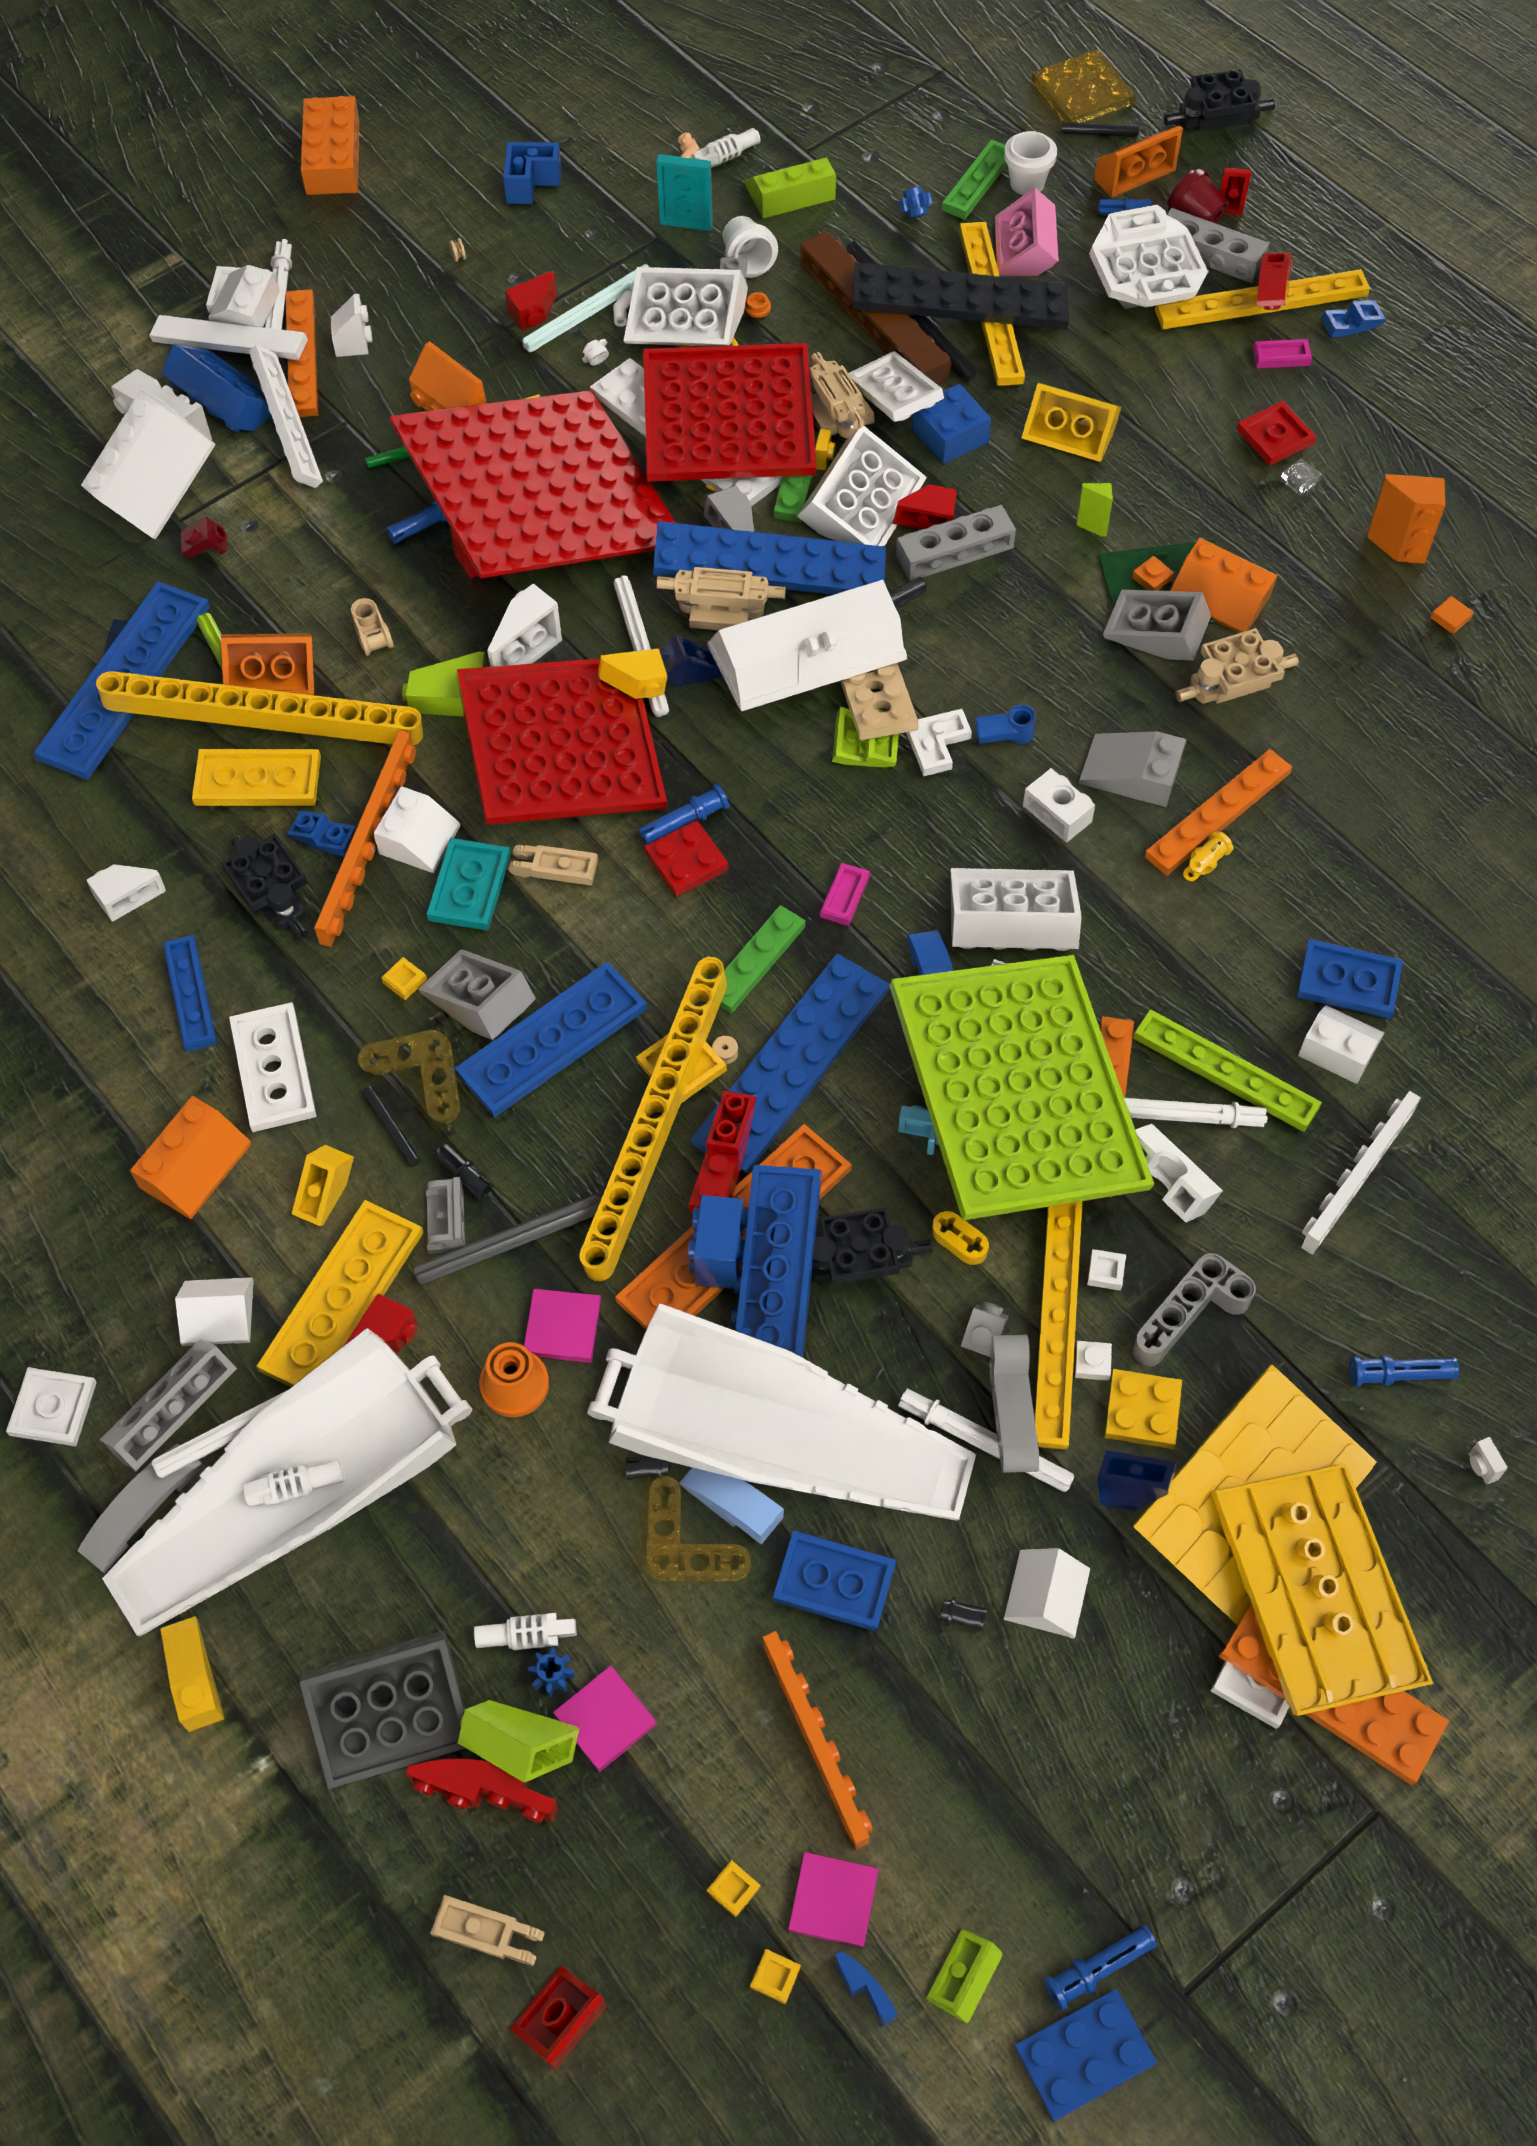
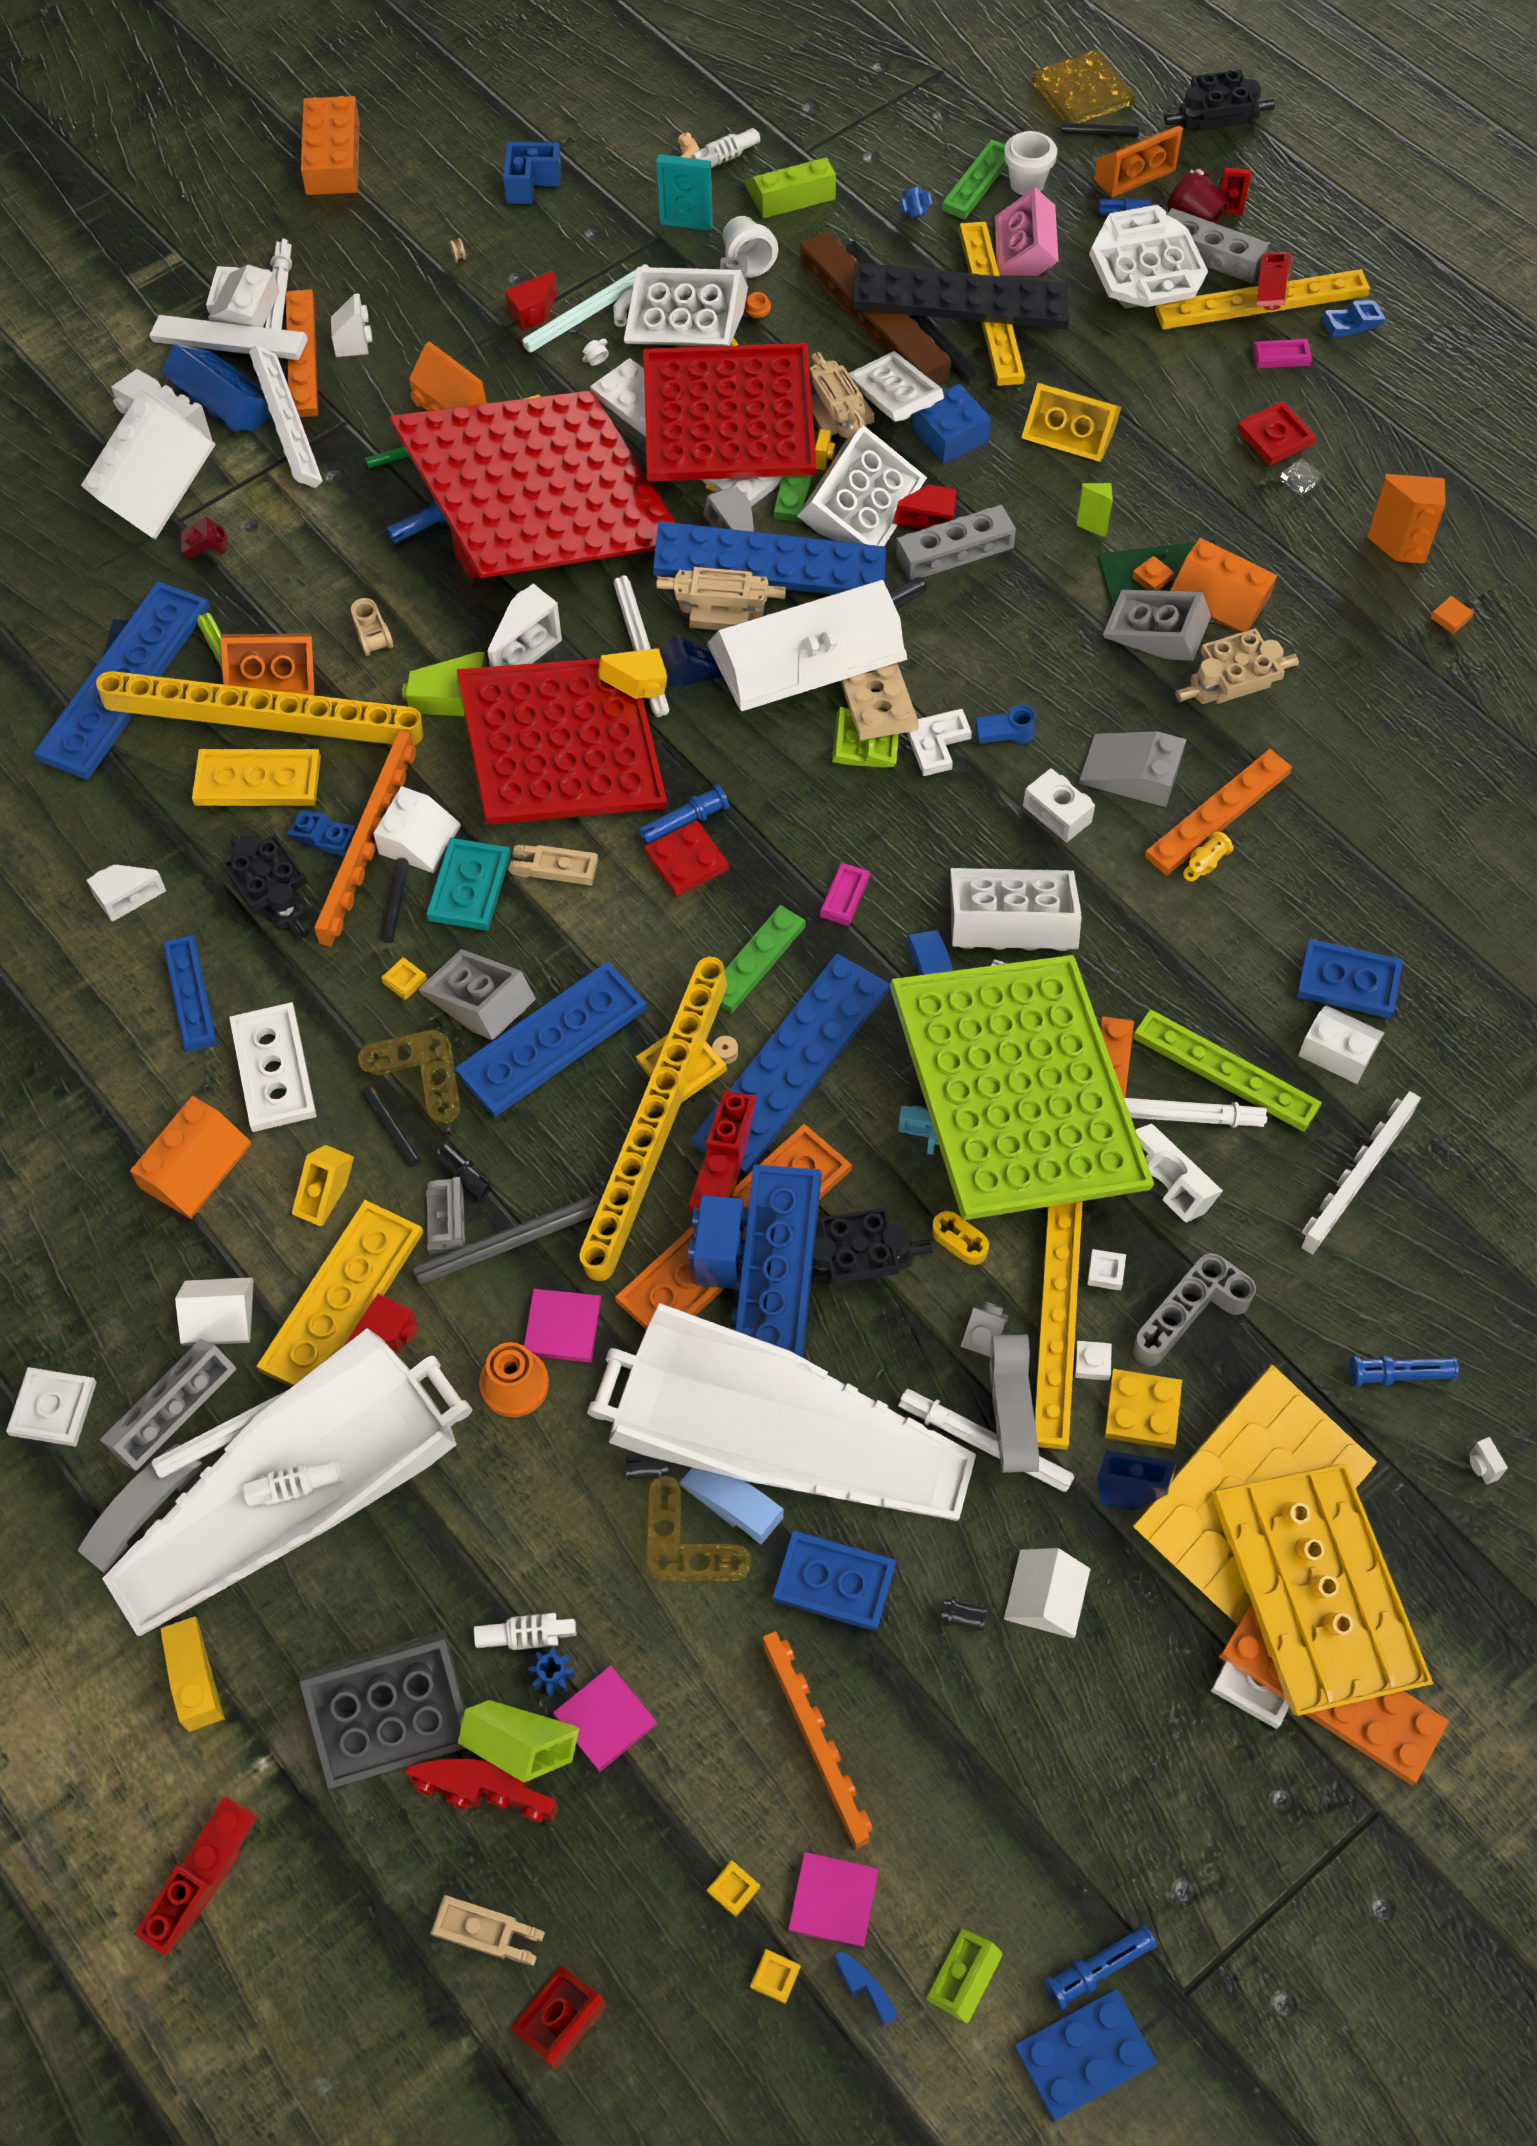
none -> red slope [134,1796,259,1955]
none -> black bar [382,858,409,943]

